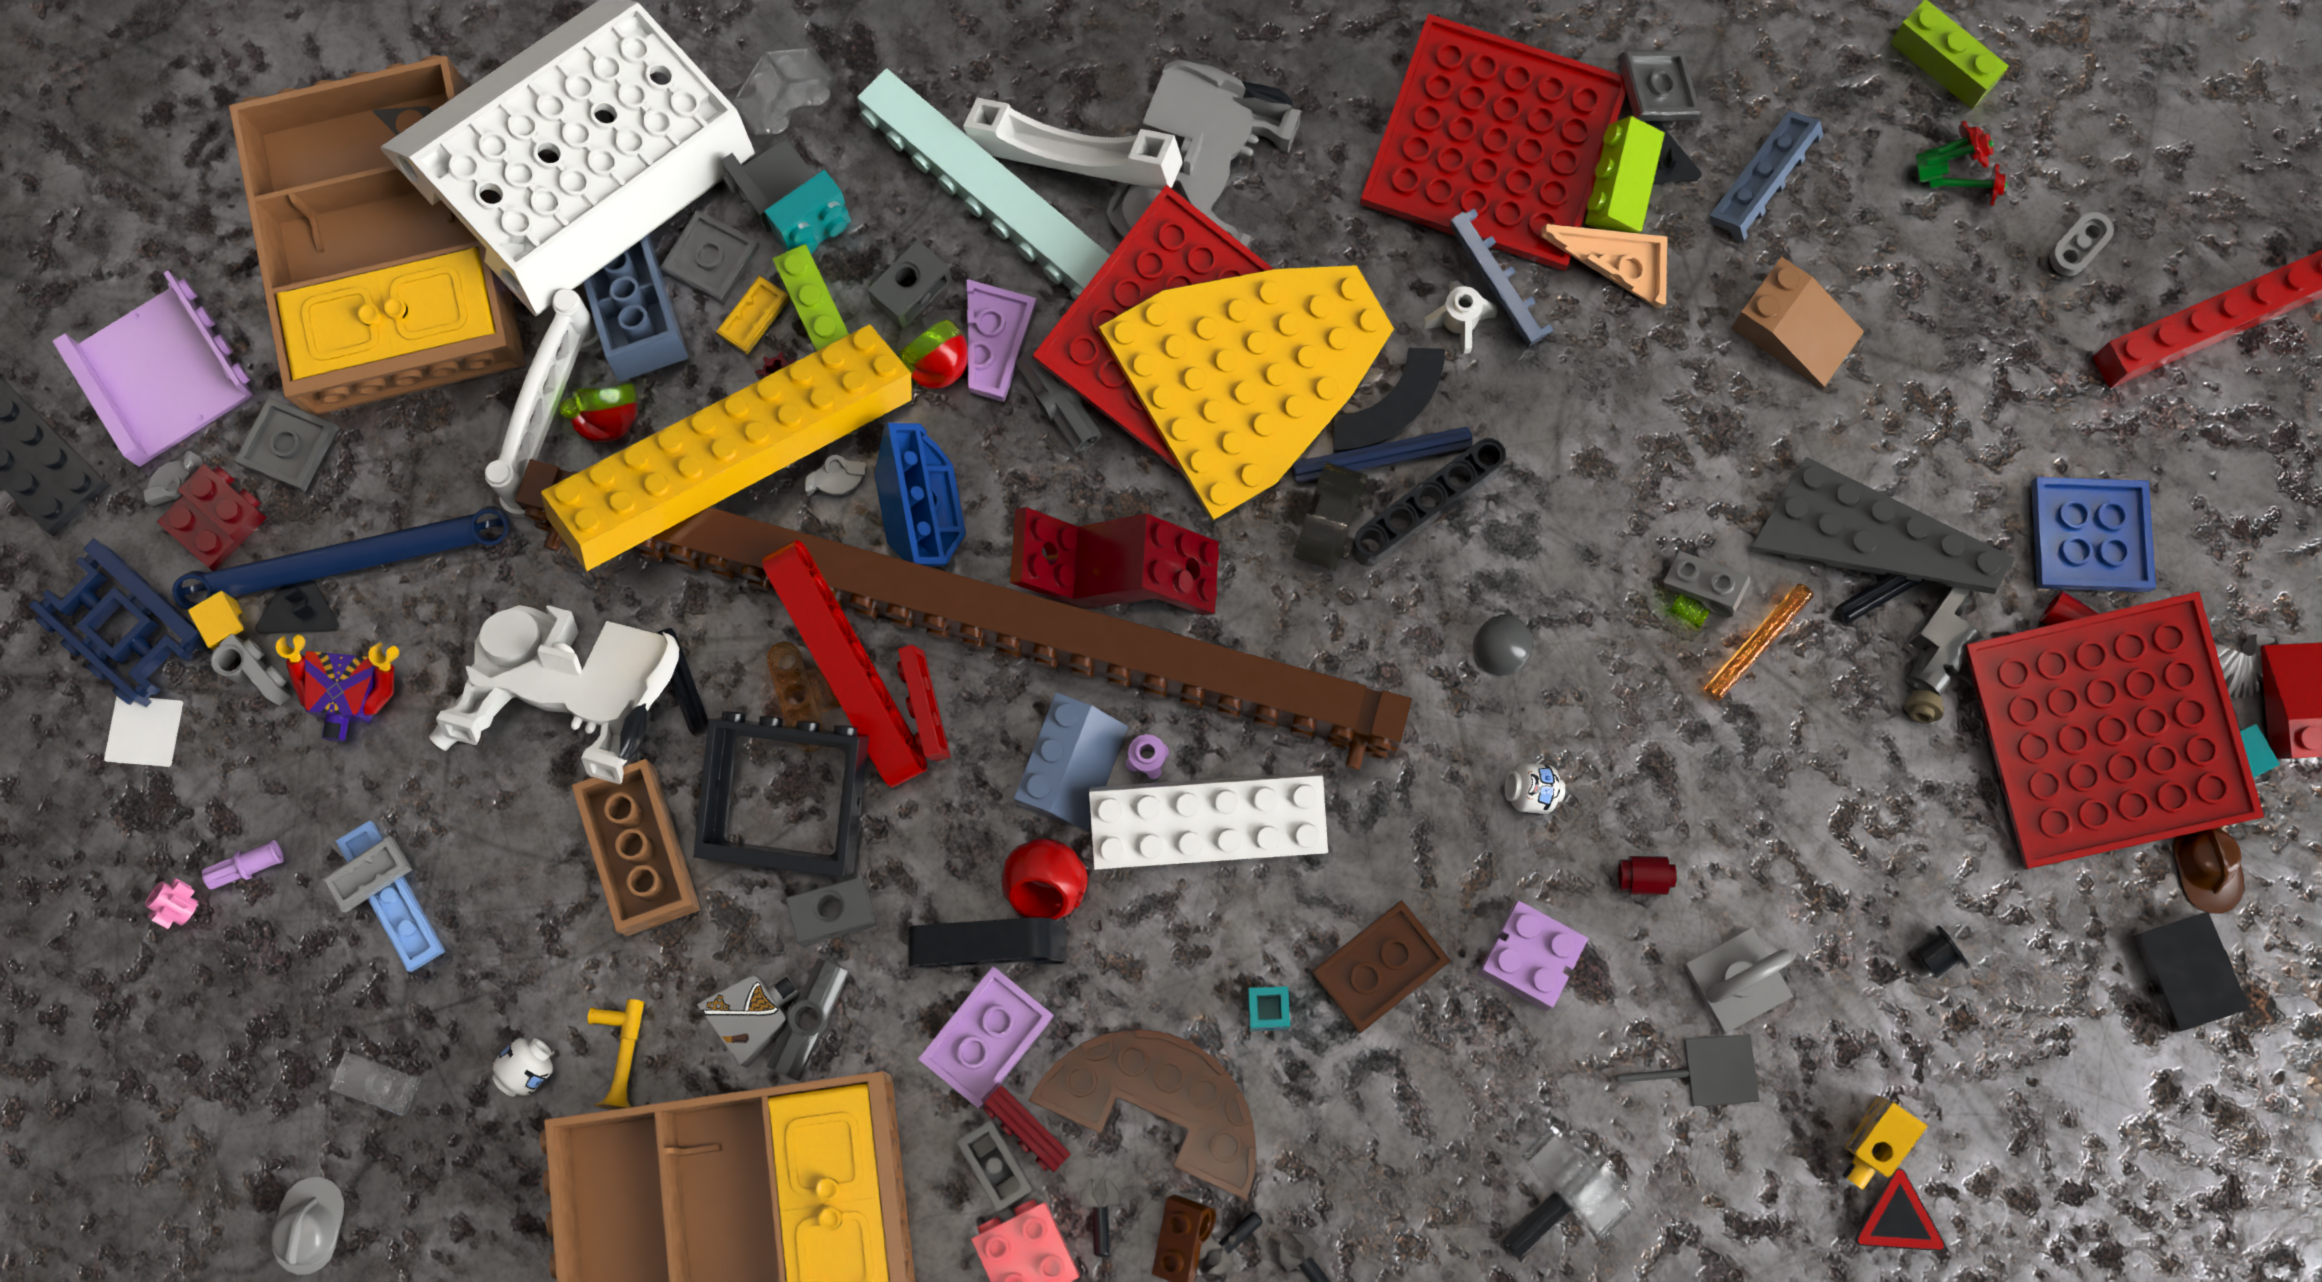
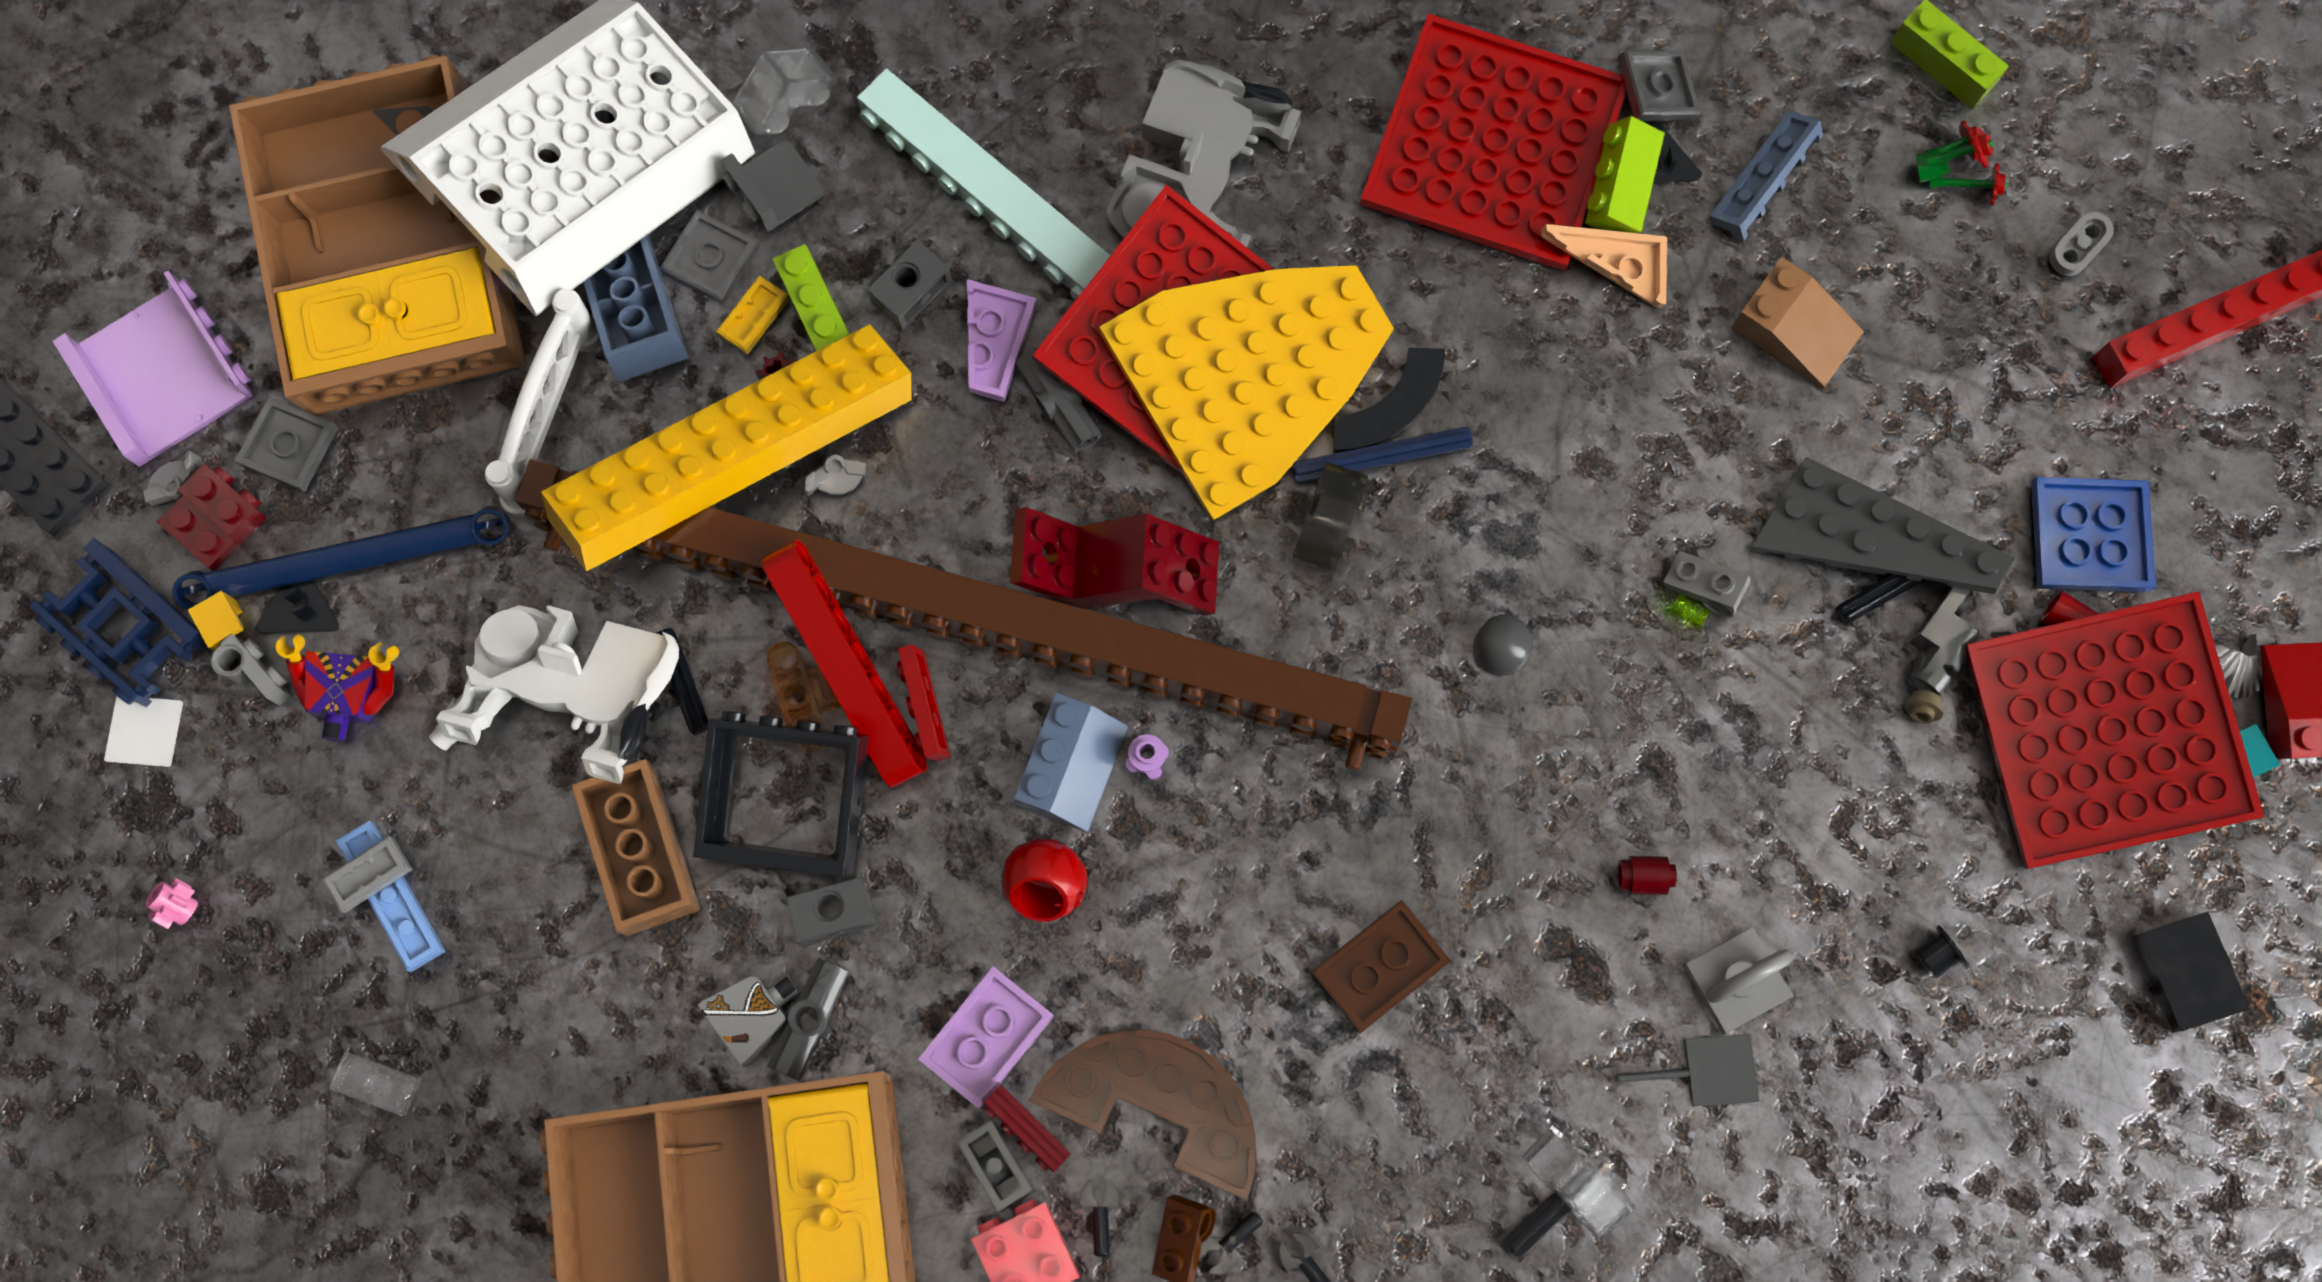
lavender axle [202,840,284,890] -> none
light grey piece [272,1177,344,1275] -> none
white head [492,1038,553,1097] -> none
piece [559,383,638,443] -> none
yellow piece [587,999,645,1110] -> none
teal piece [764,170,851,254] -> none
blue wedge [874,423,966,567] -> none
red piece [899,319,968,389] -> none
black beam [908,917,1067,968] -> none
white arch [963,98,1183,190] -> none
white brick [1089,771,1328,870] -> none
teal brick [1247,986,1290,1031] -> none
black beam [1352,438,1506,566] -> none
white brick [1423,281,1497,354] -> none
sand blue hinge [1450,209,1554,347] -> none
lavender piece [1477,900,1589,1012] -> none
white head [1505,763,1565,814] -> none
clear orange axle [1705,583,1814,701] -> none
yellow torso [1842,1095,1928,1190] -> none
piece [1855,1168,1945,1251] -> none
reddish brown piece [2173,827,2244,914] -> none

